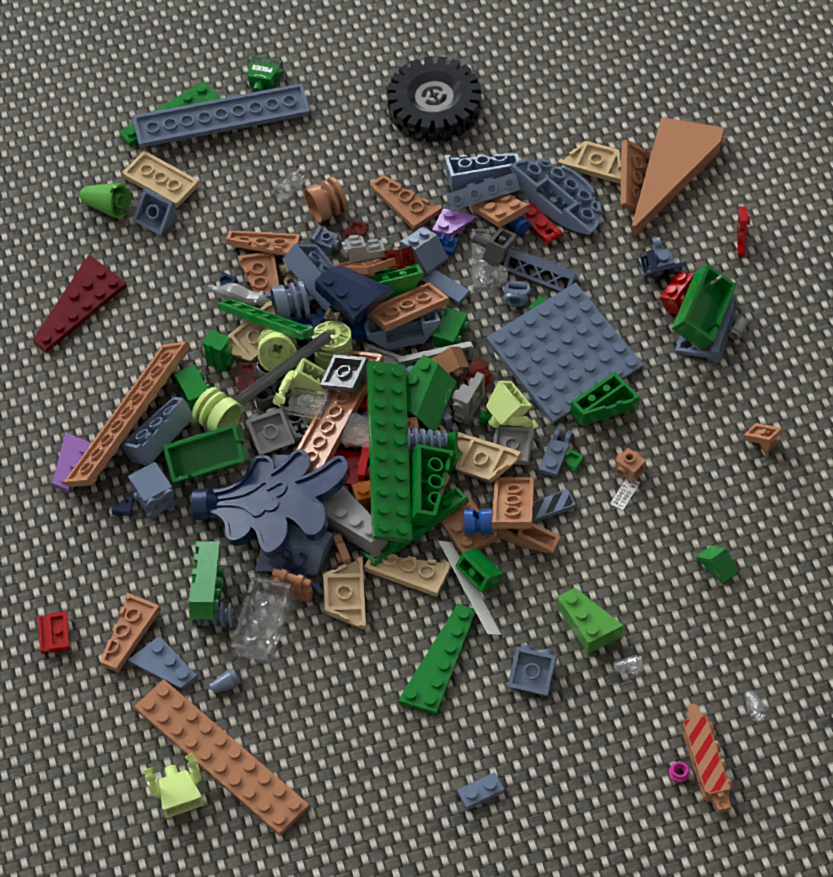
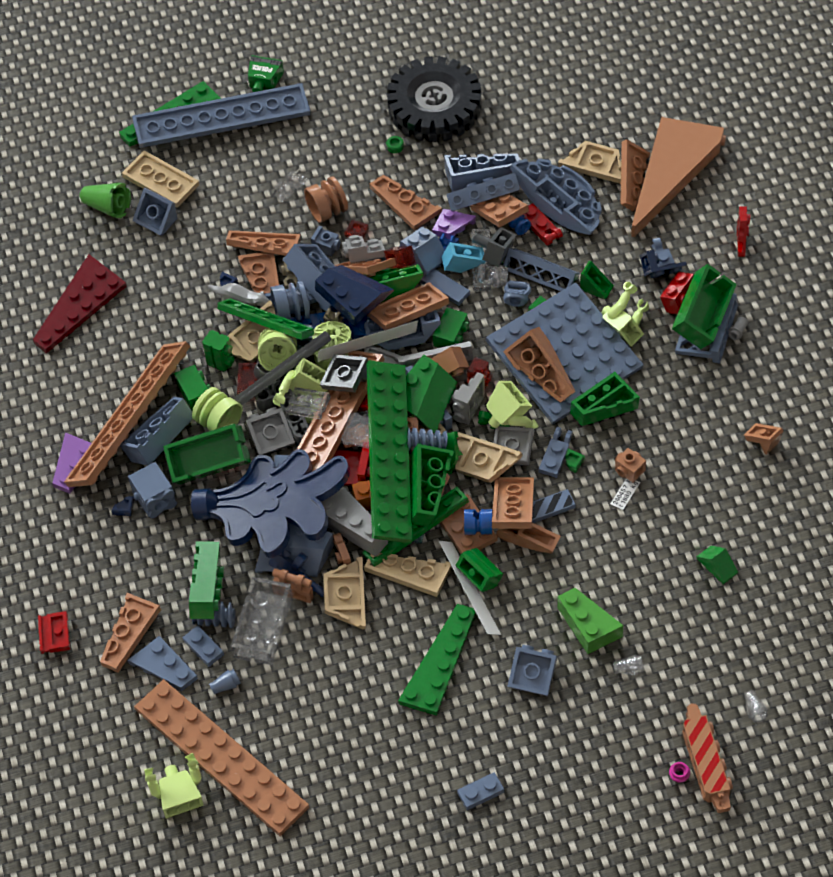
none -> sand blue plate [182,626,224,667]
none -> white sticker [317,321,418,362]
none -> green tile [386,136,404,153]
none -> medium azure slope [441,242,486,273]
none -> nougat wedge [503,327,576,403]
none -> green slope [580,261,614,299]
none -> yellowish green torso [601,282,649,347]

